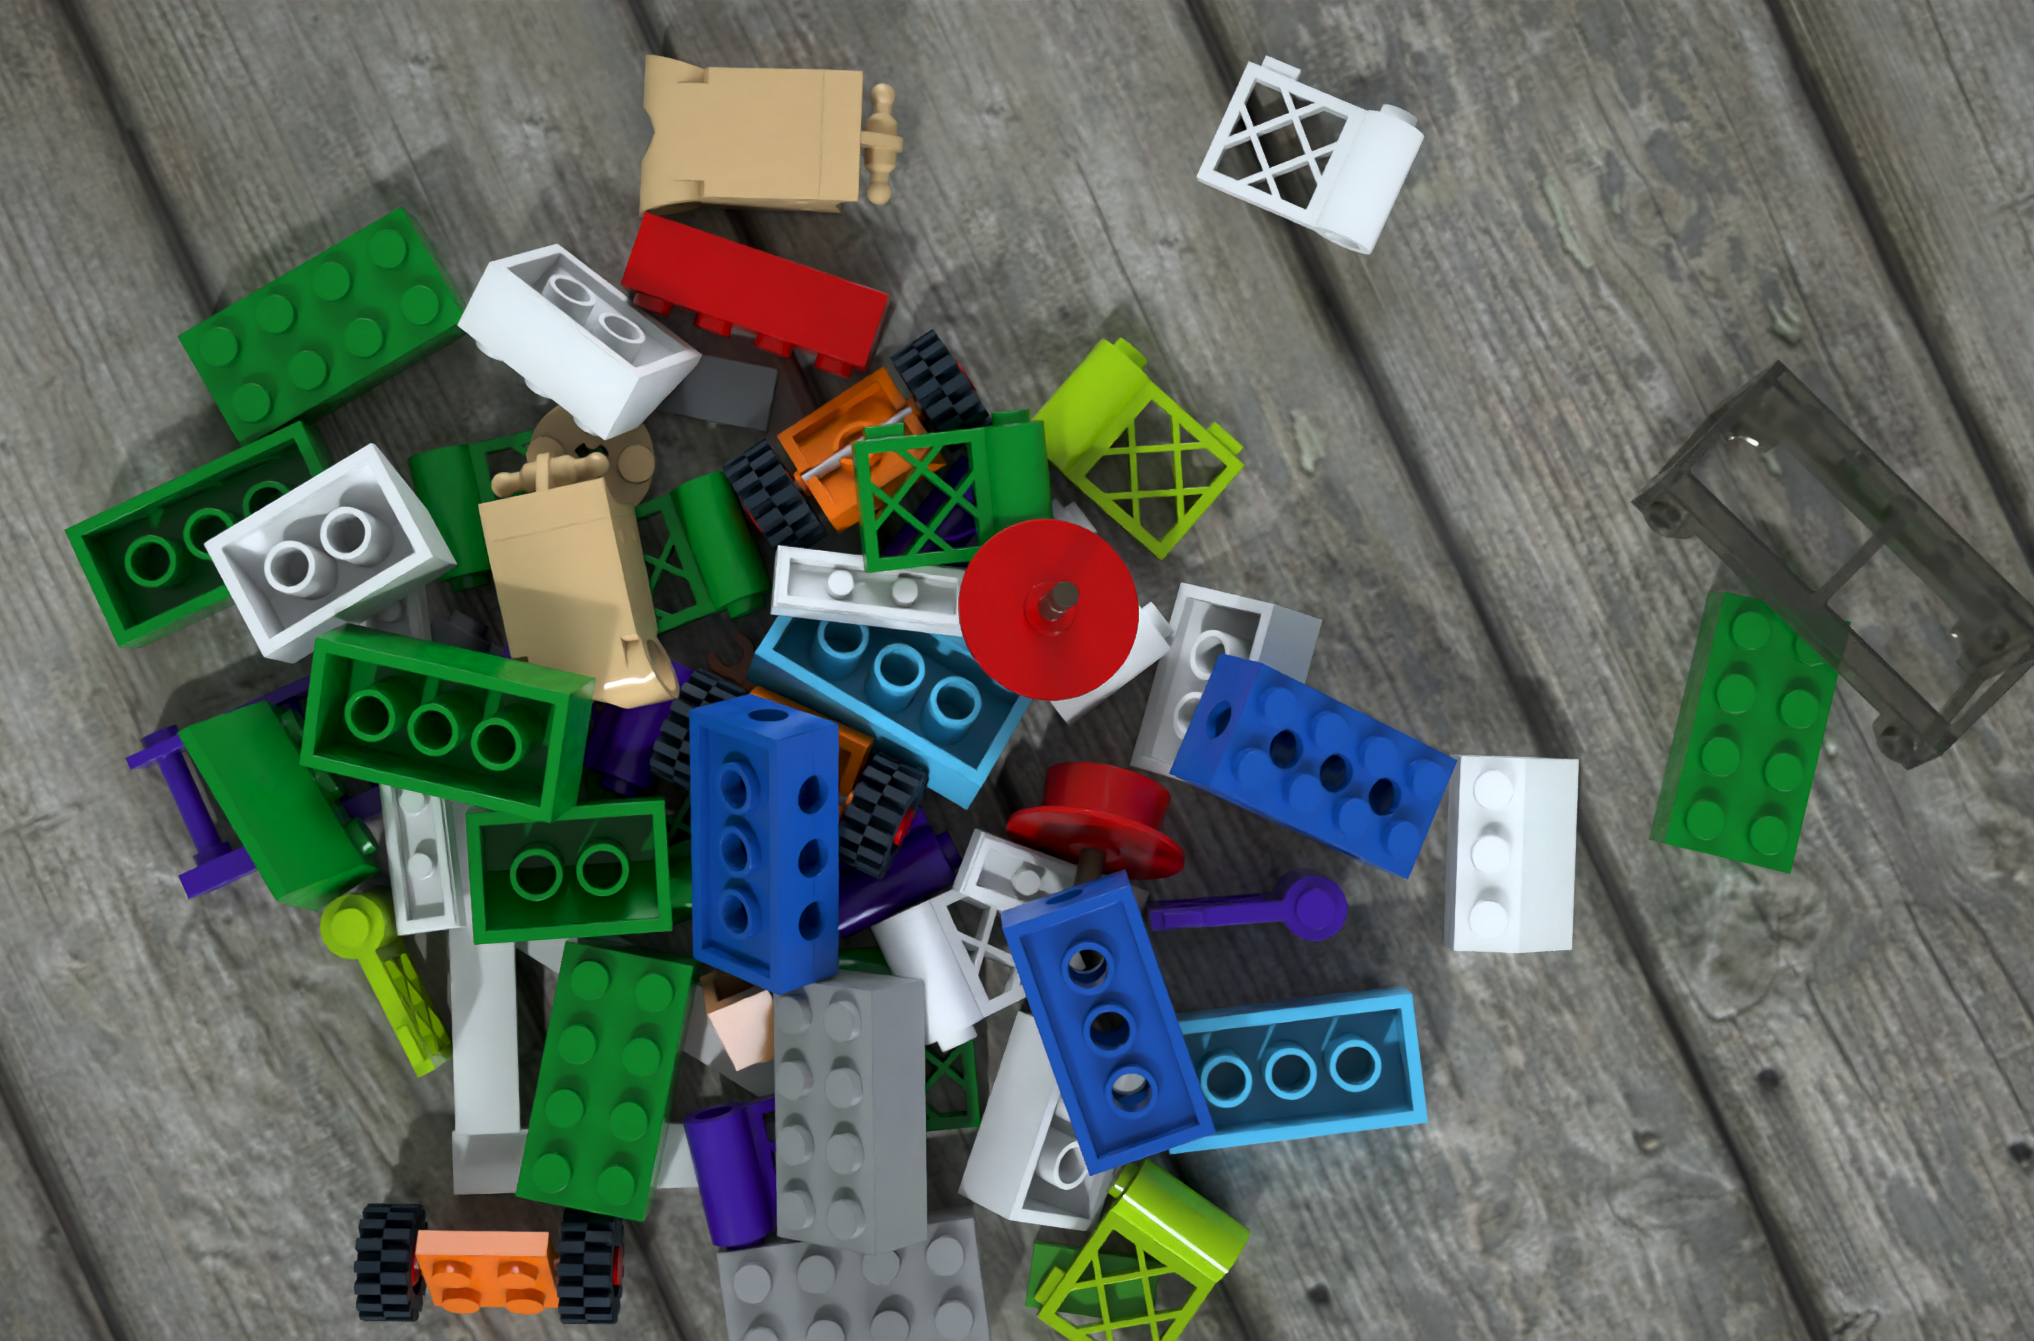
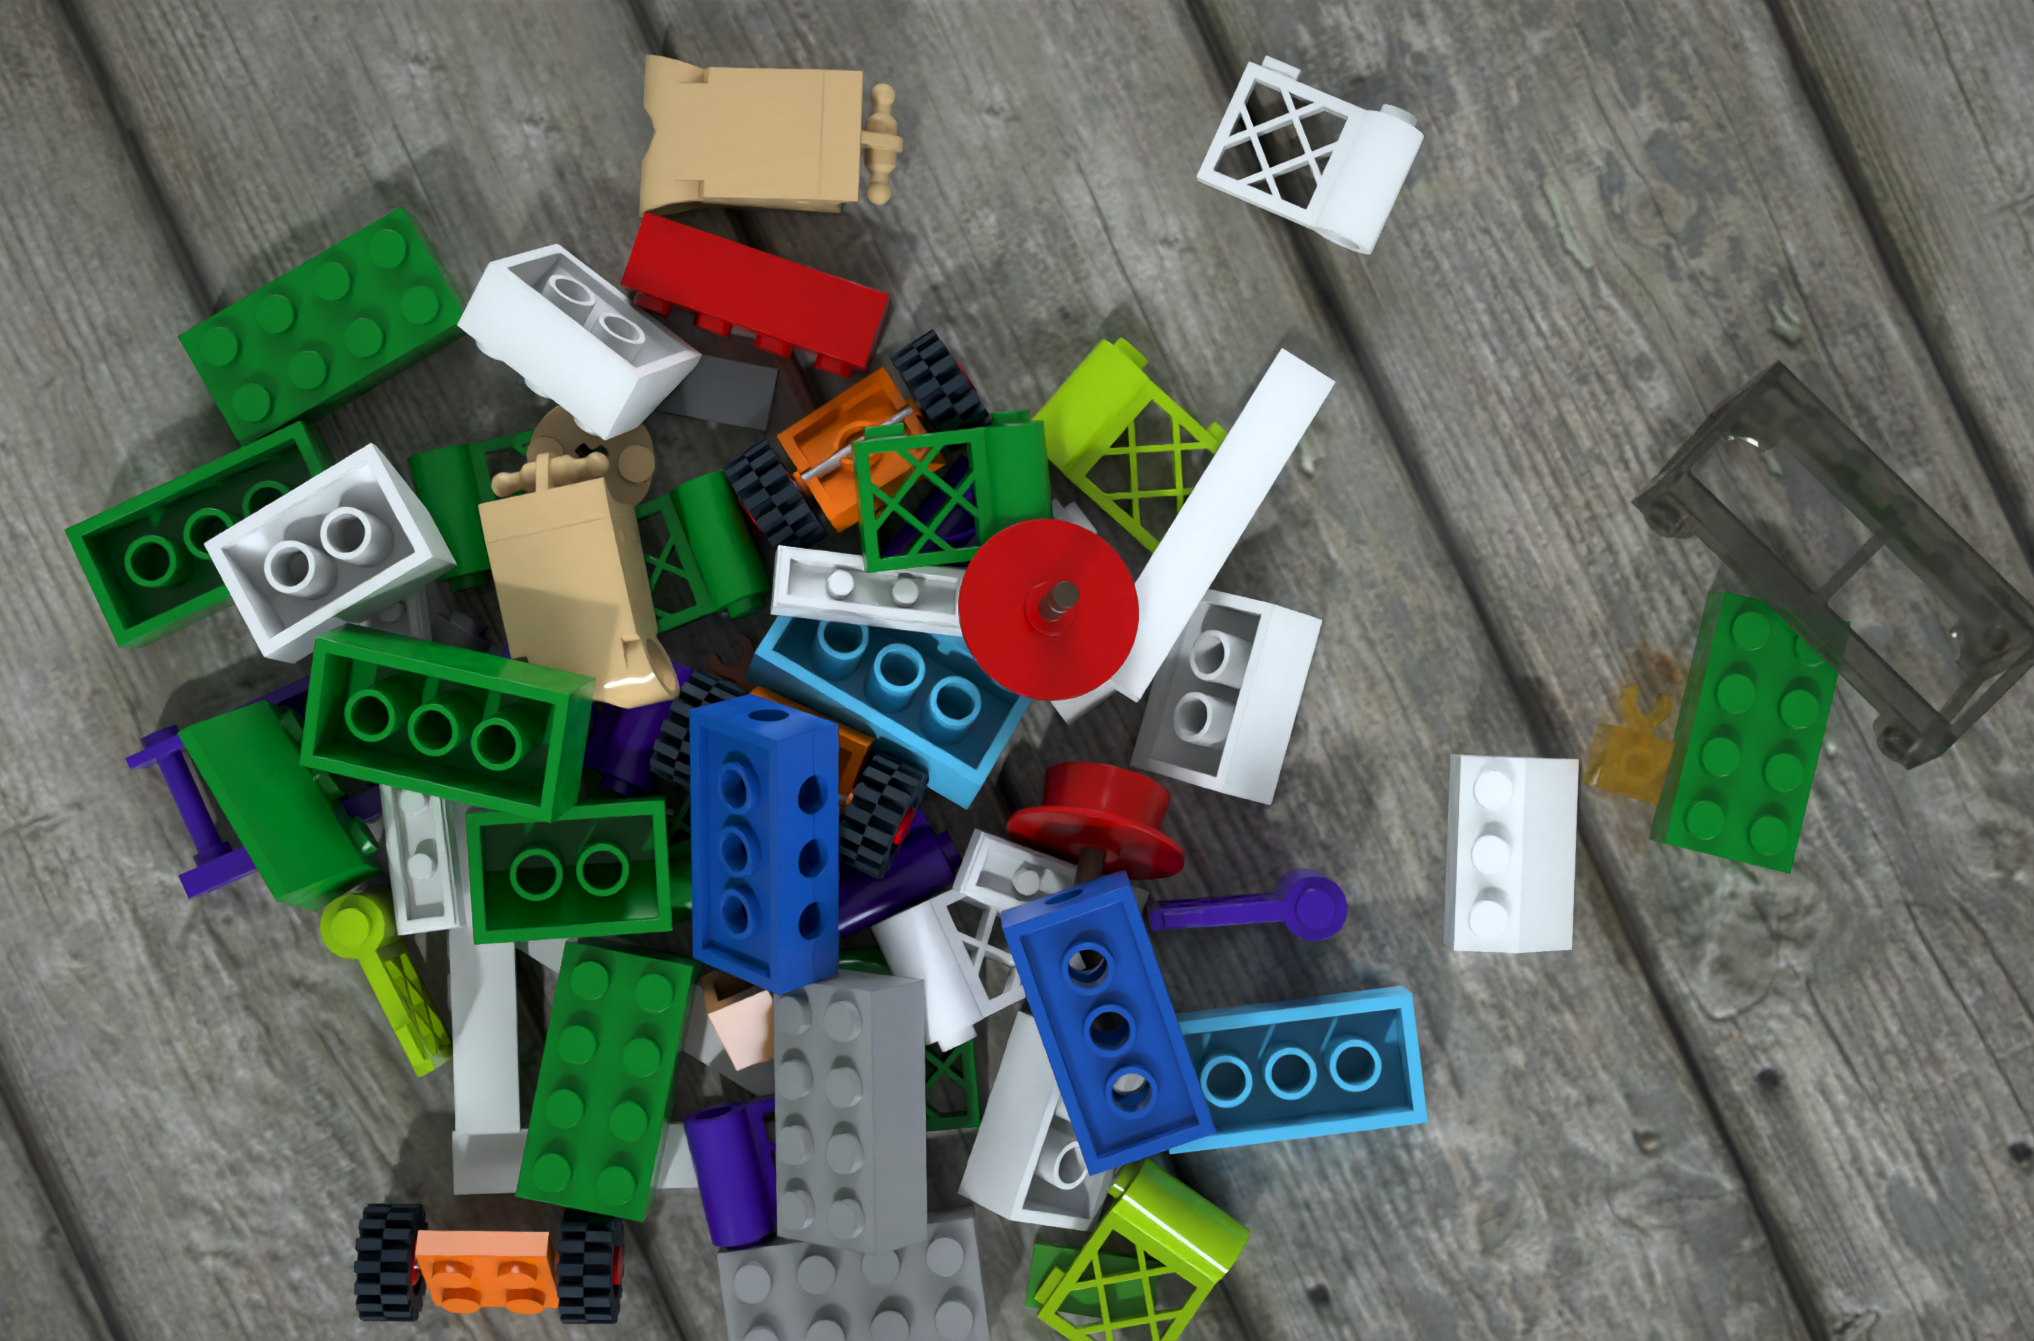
blue brick [1169,653,1458,879] -> none
none -> white tile [1105,348,1335,703]
none -> clear yellow brick [1582,684,1675,805]

